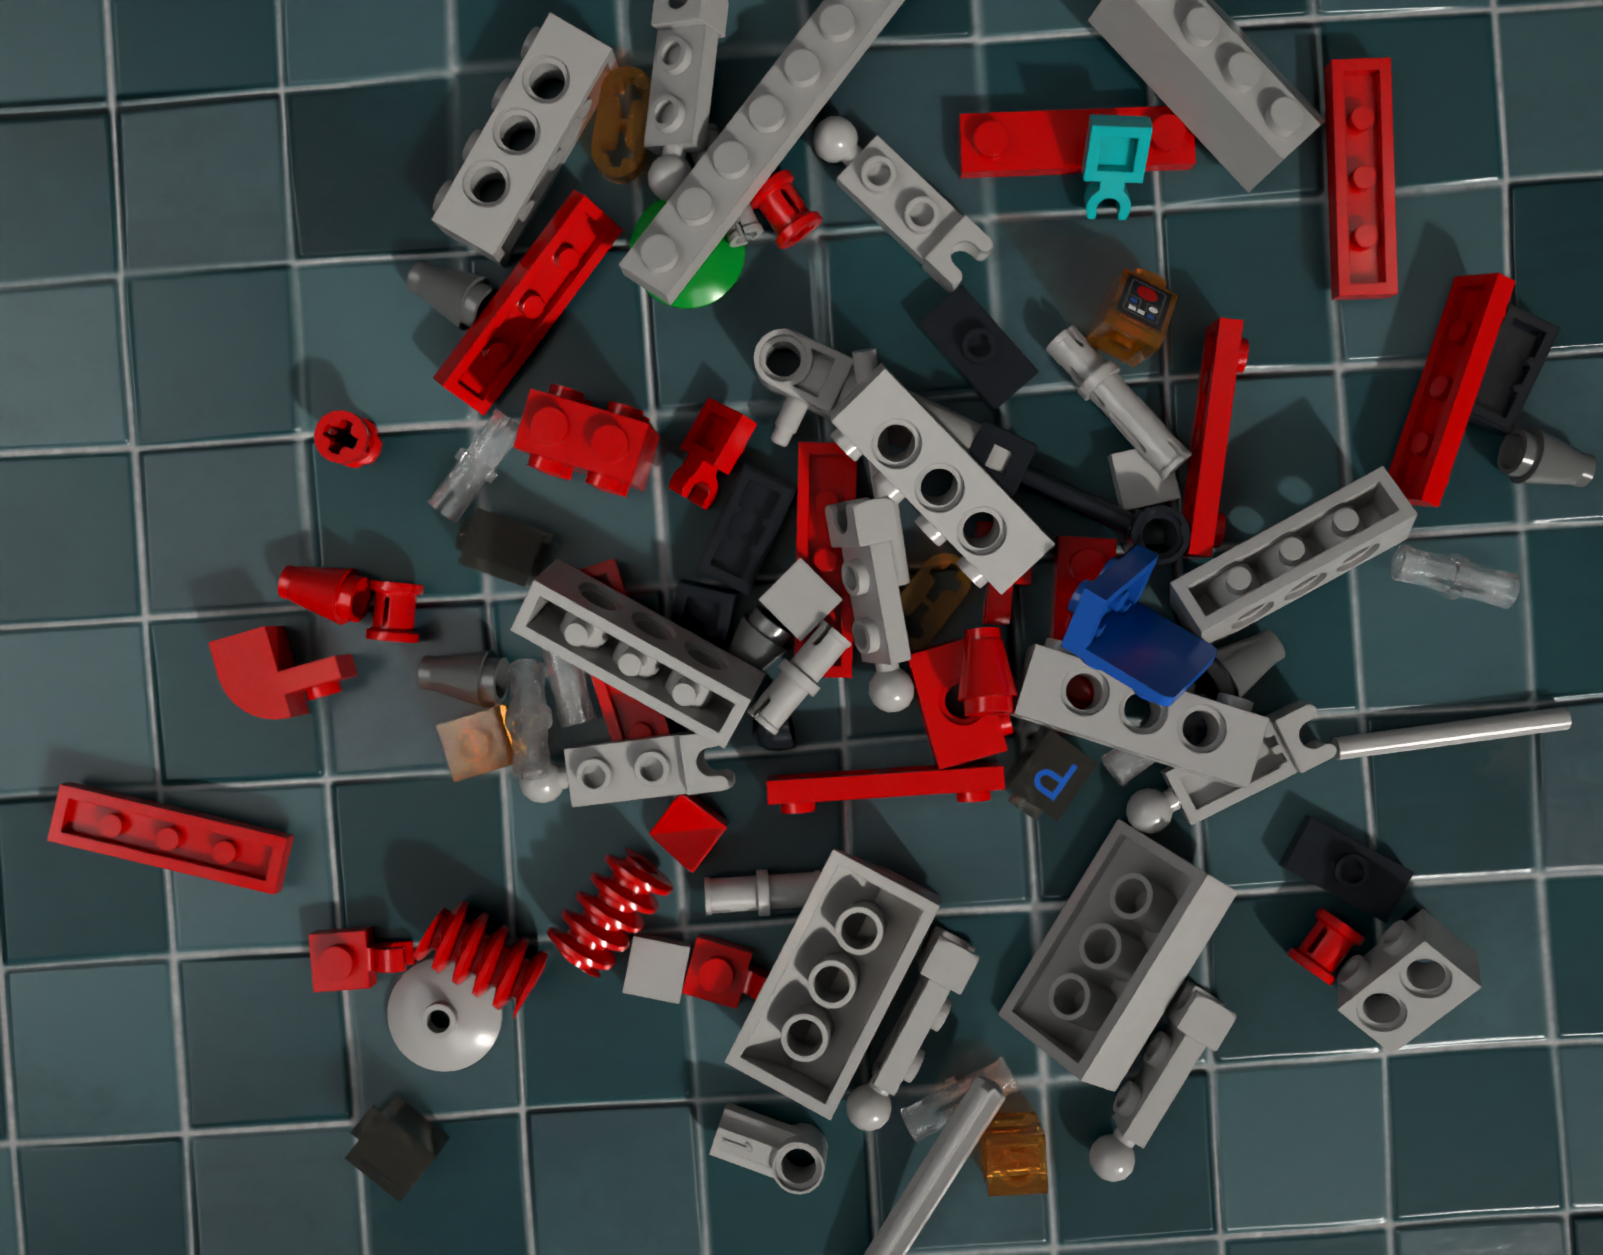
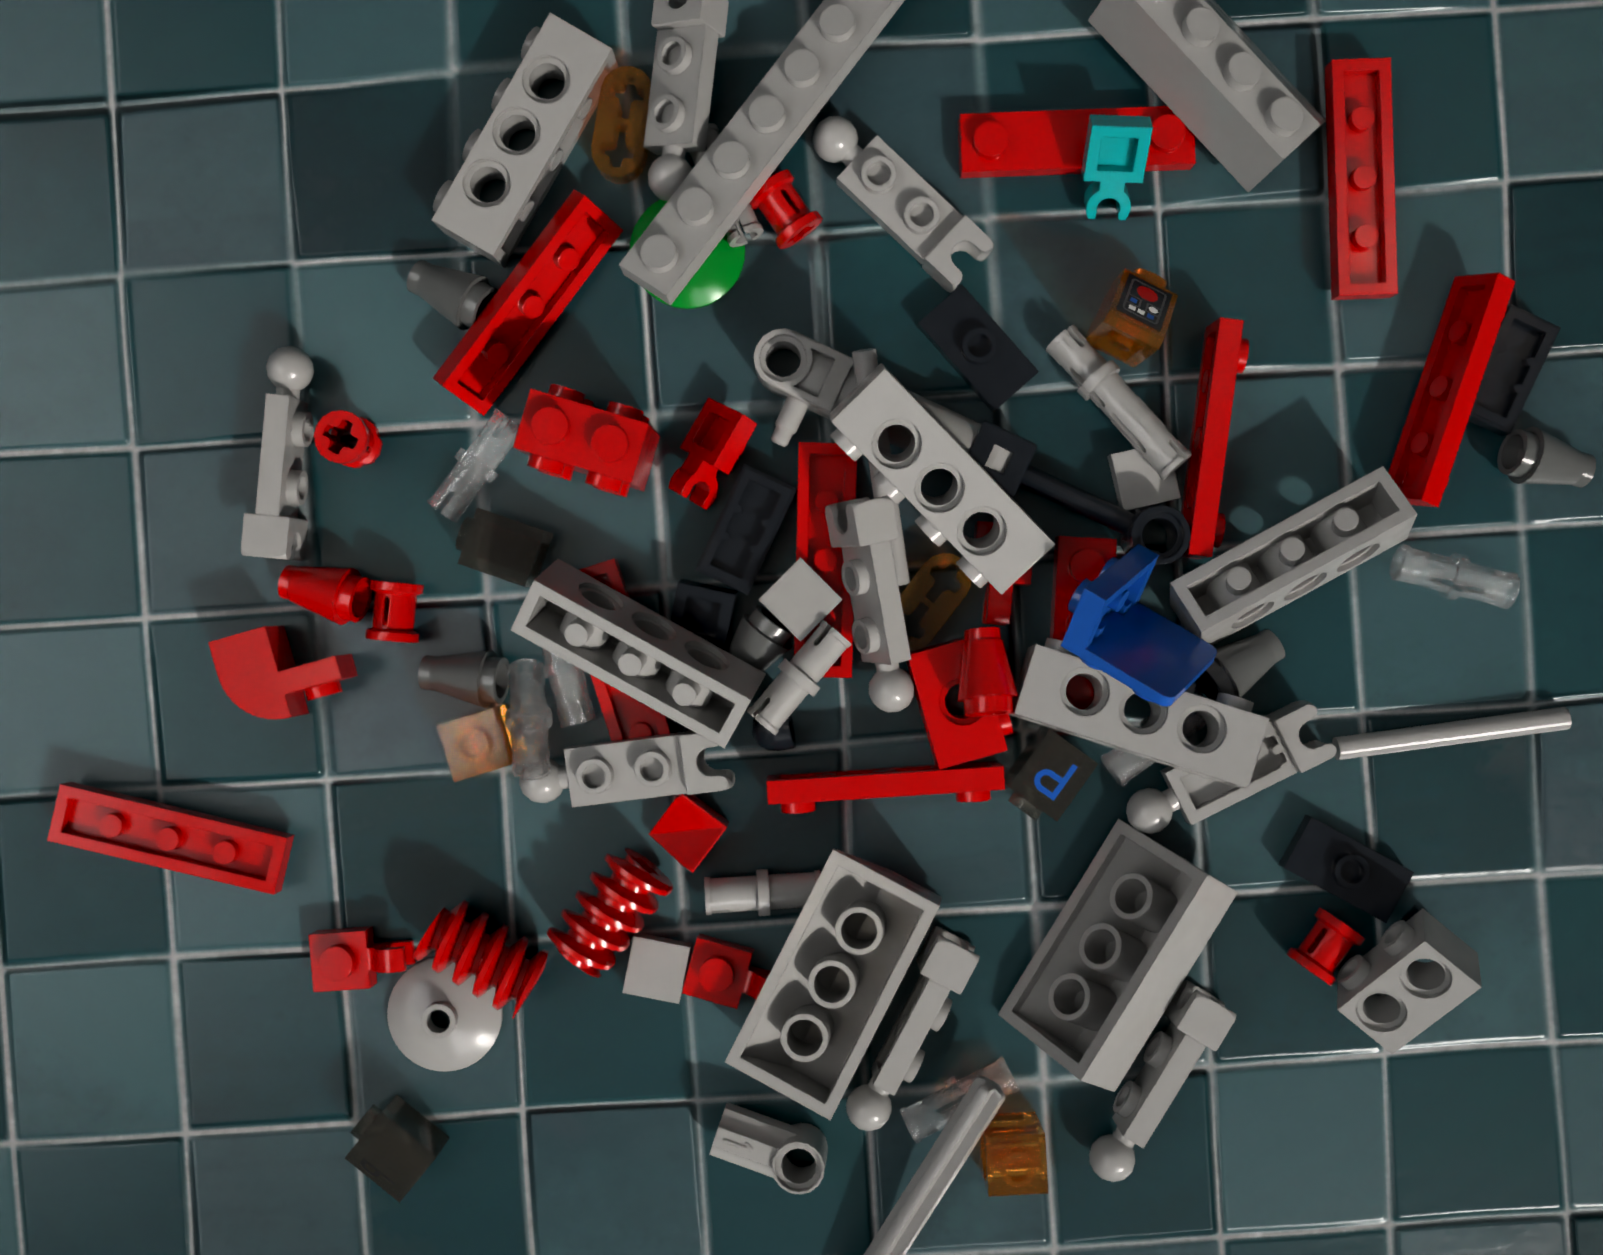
none -> light grey plate [241,346,314,561]

